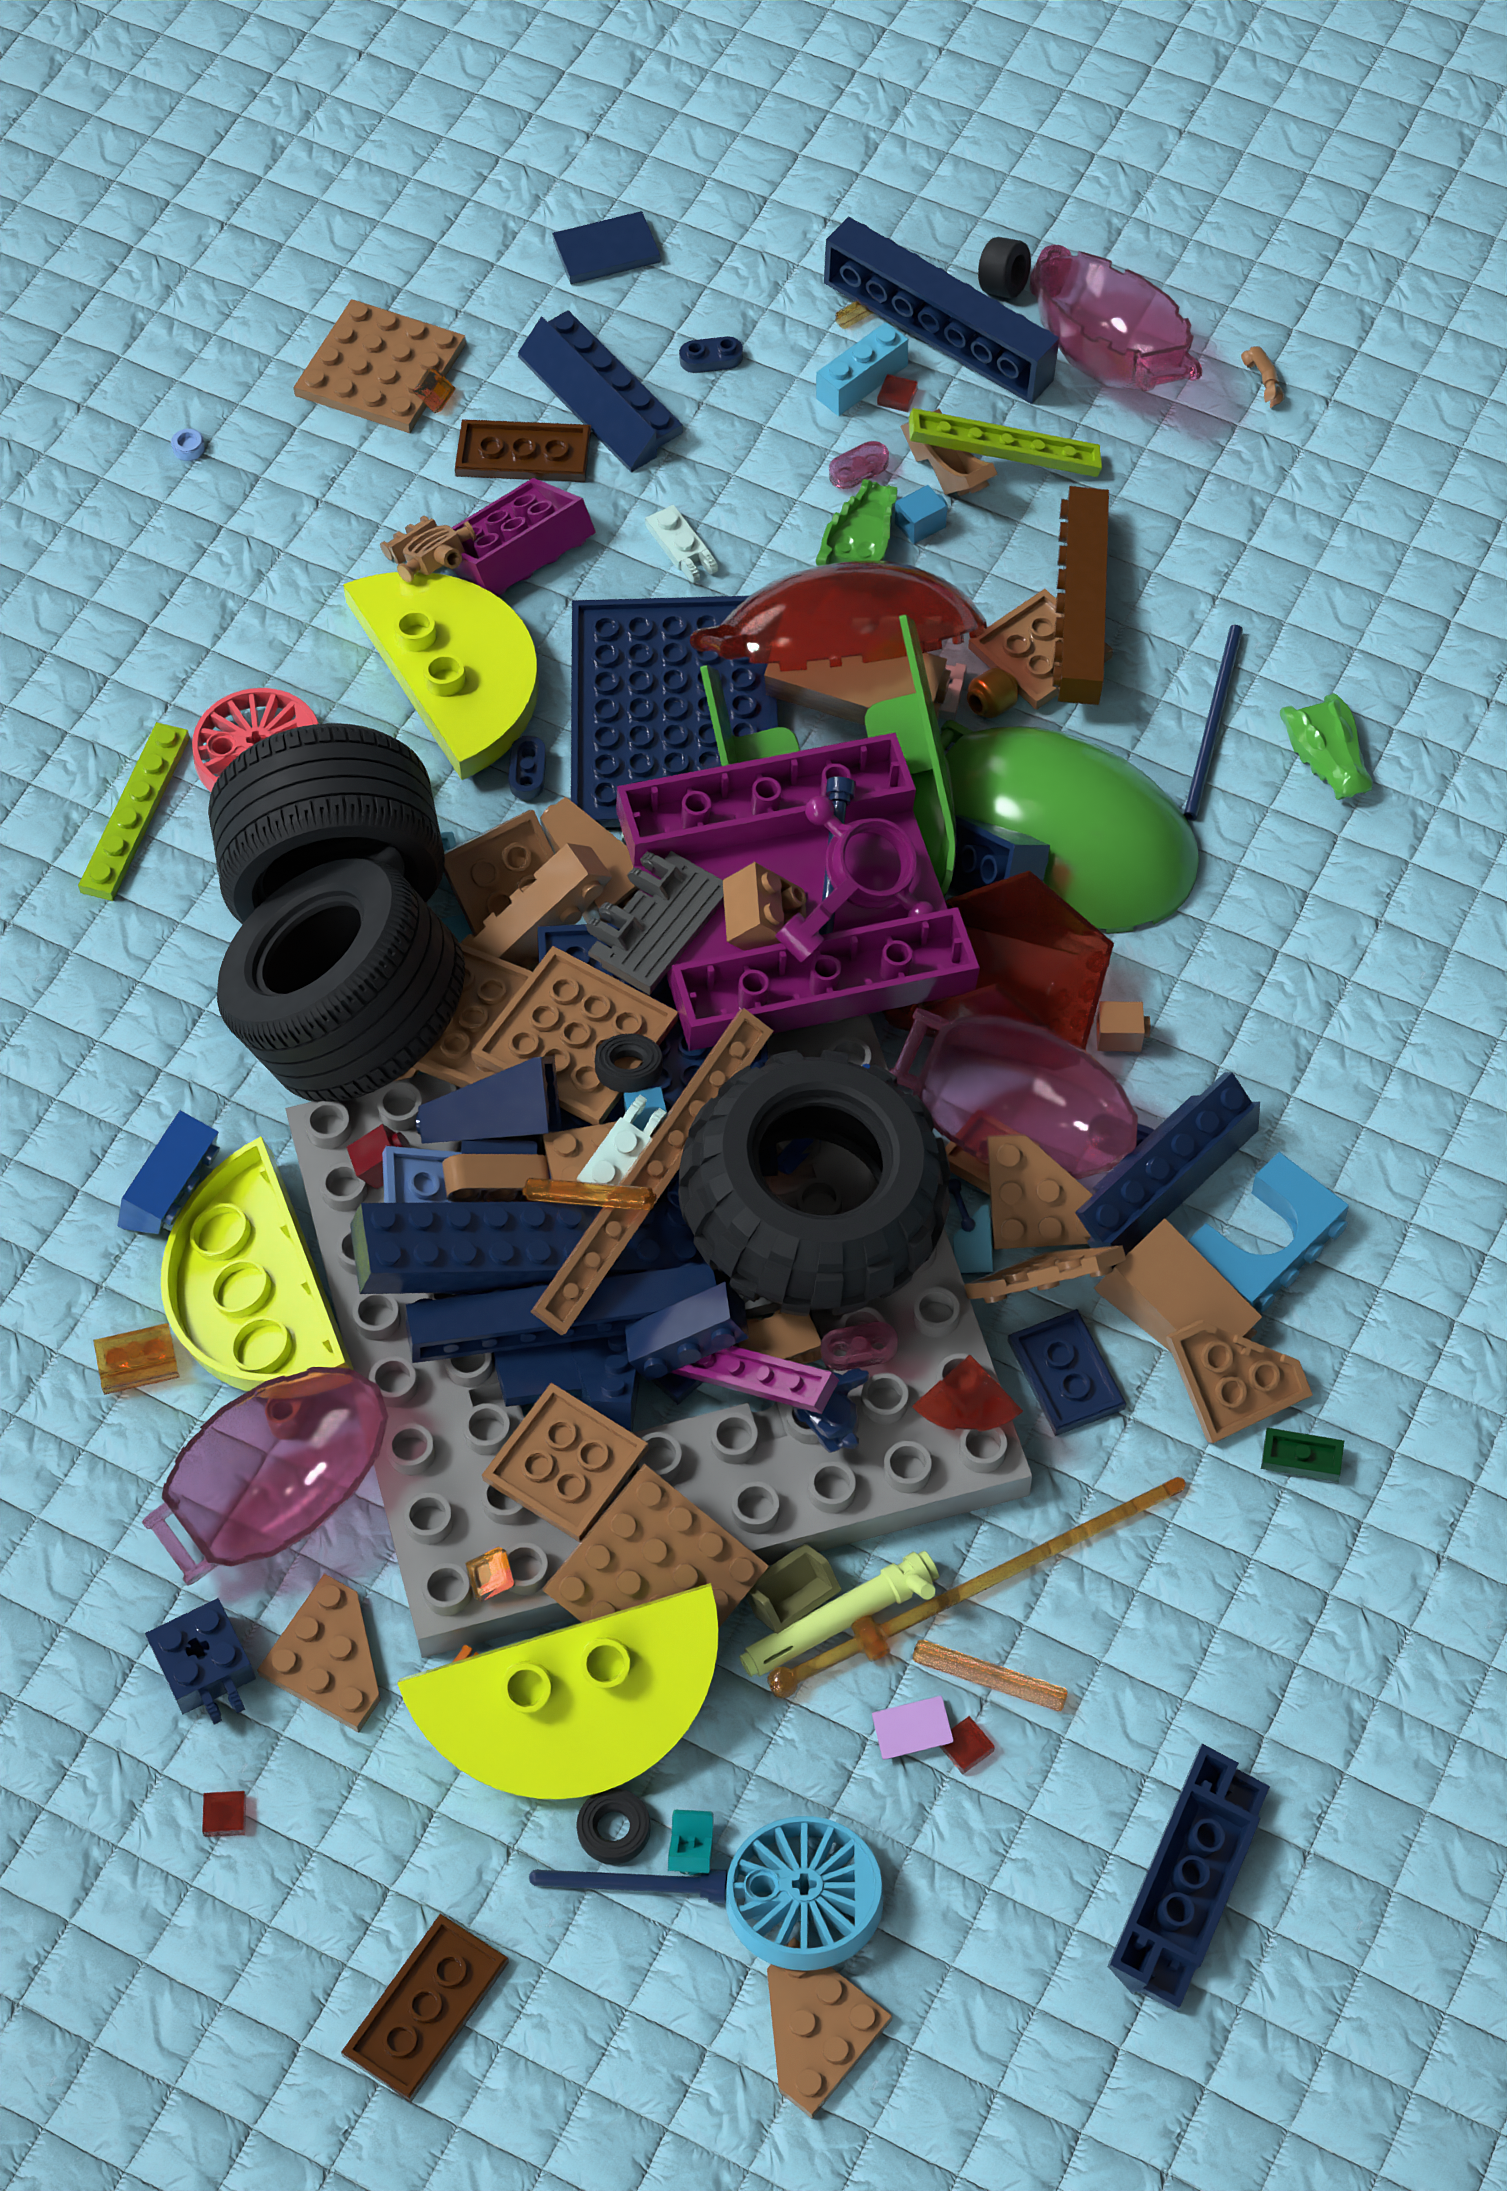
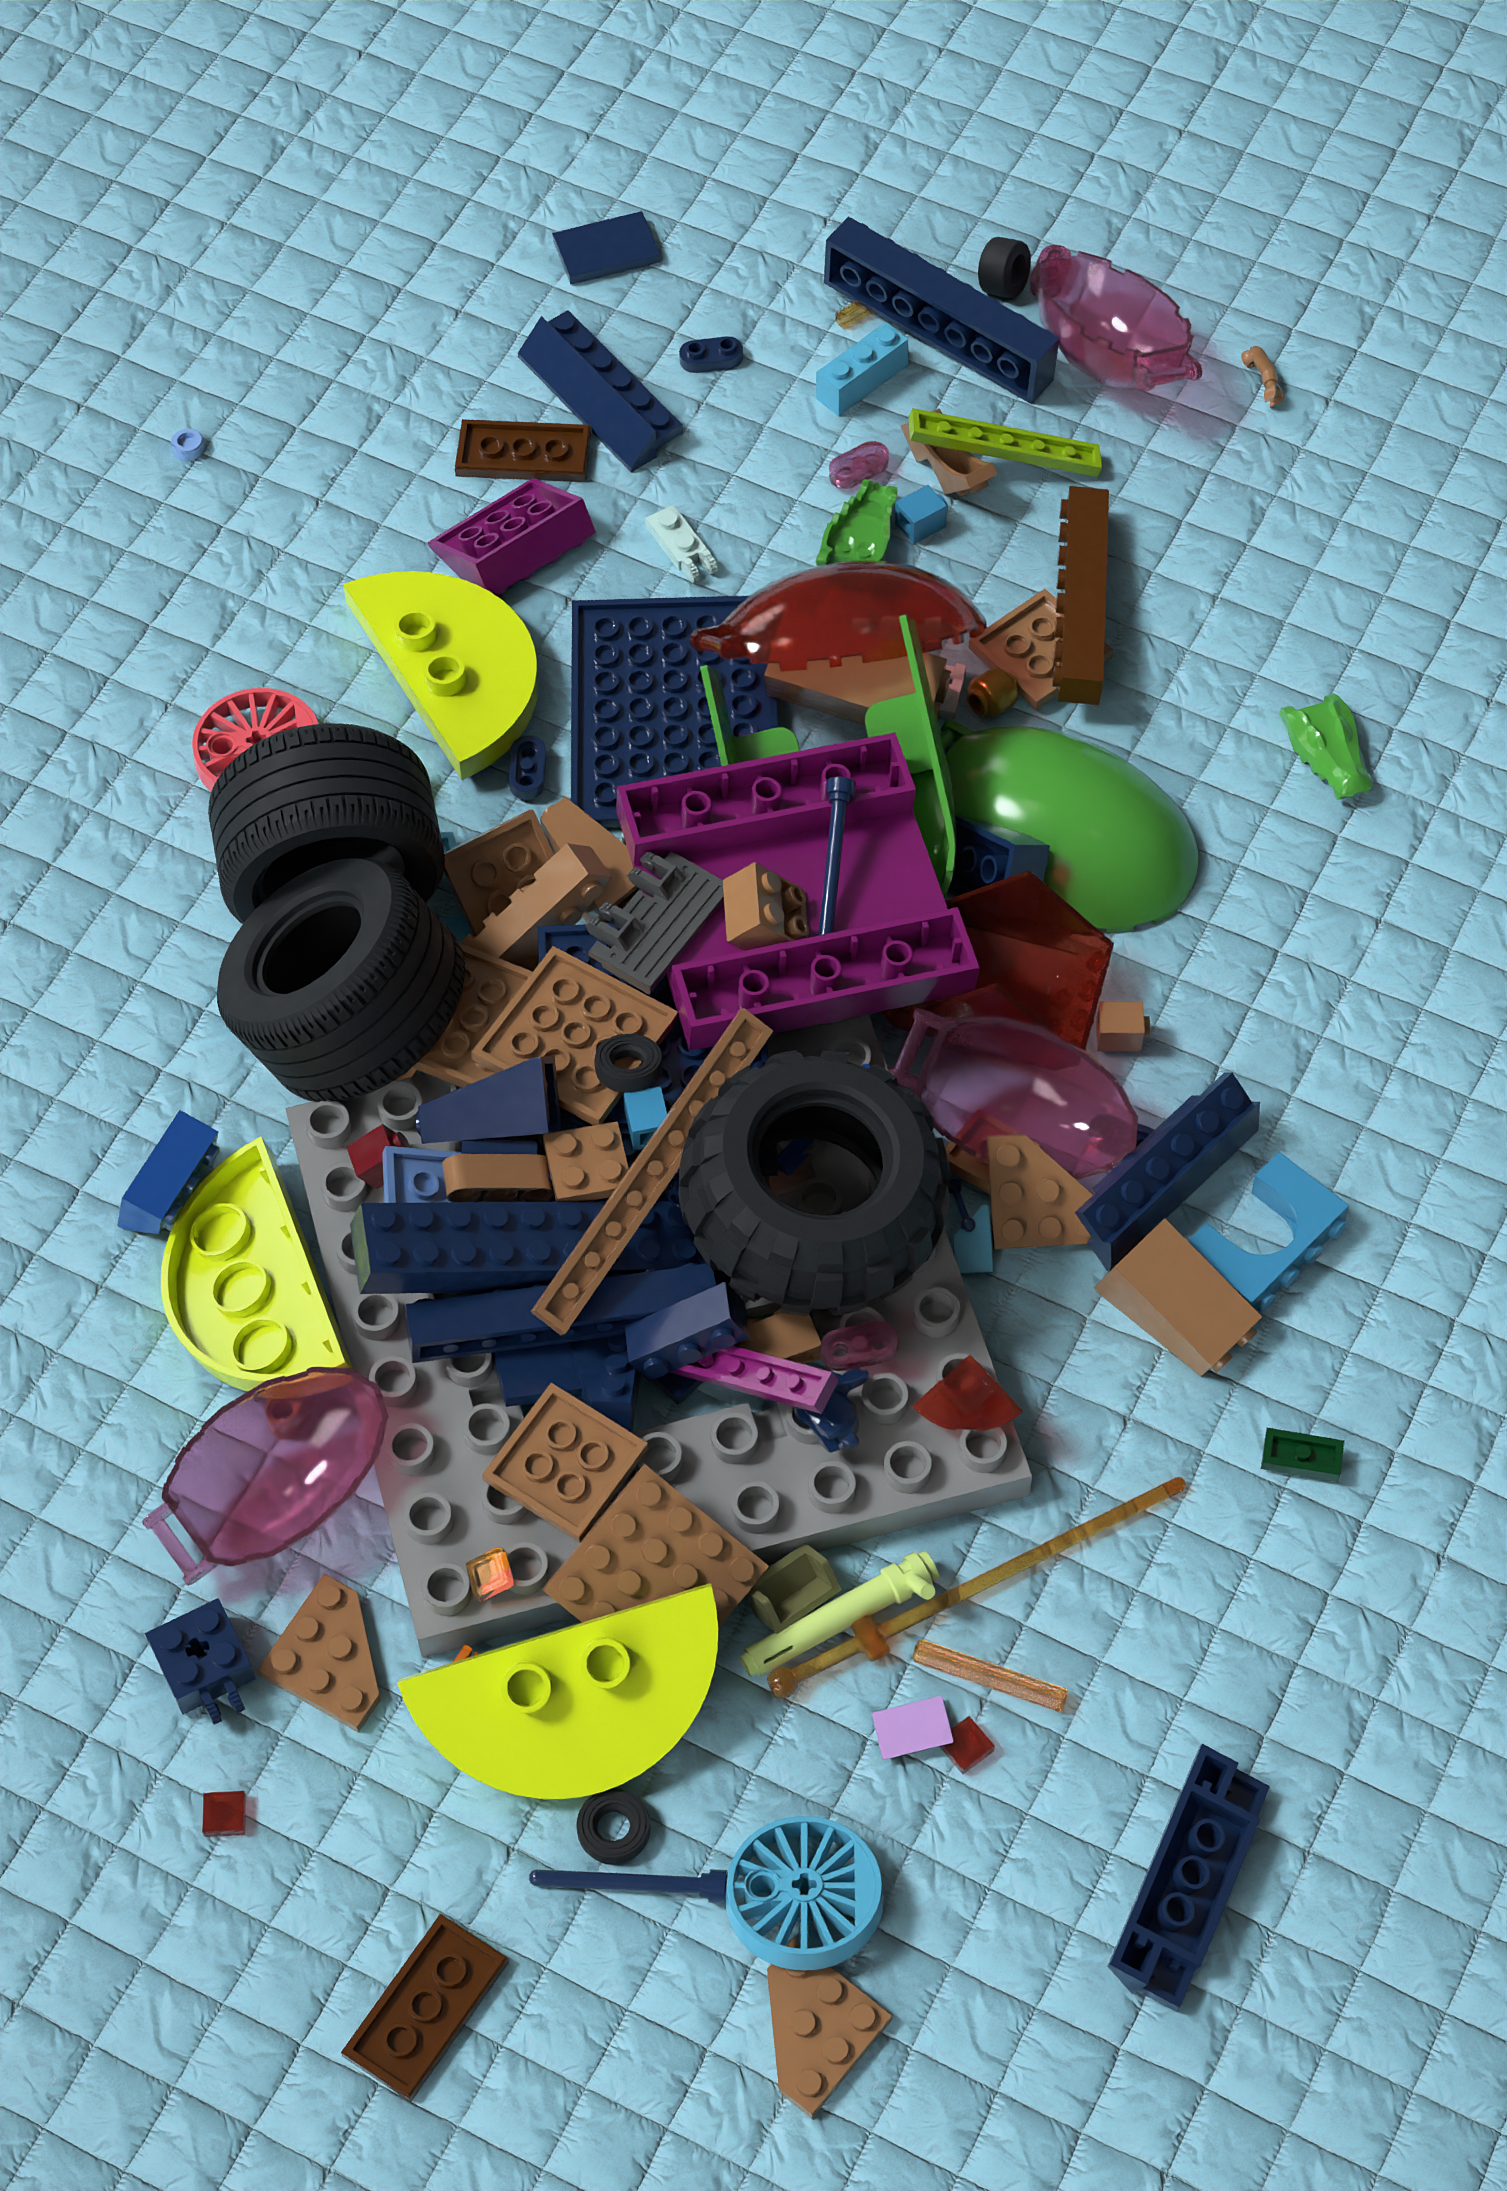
lime plate [78,722,190,901] -> none
clear orange plate [93,1323,180,1395] -> none
medium nougat plate [293,299,466,433] -> none
medium nougat piece [380,516,477,582] -> none
clear orange tile [413,366,456,413] -> none
clear orange axle [522,1178,657,1210] -> none
light aqua hinge [577,1095,667,1202] -> none
teal bracket [668,1809,714,1875] -> none
magenta piece [775,796,936,962] -> none
clear red tile [877,374,918,412] -> none
medium nougat plate [964,1246,1126,1303] -> none
dark blue tile [1007,1309,1126,1436] -> none
medium nougat plate [1165,1320,1313,1443] -> none
dark blue piece [1184,625,1243,821] -> none

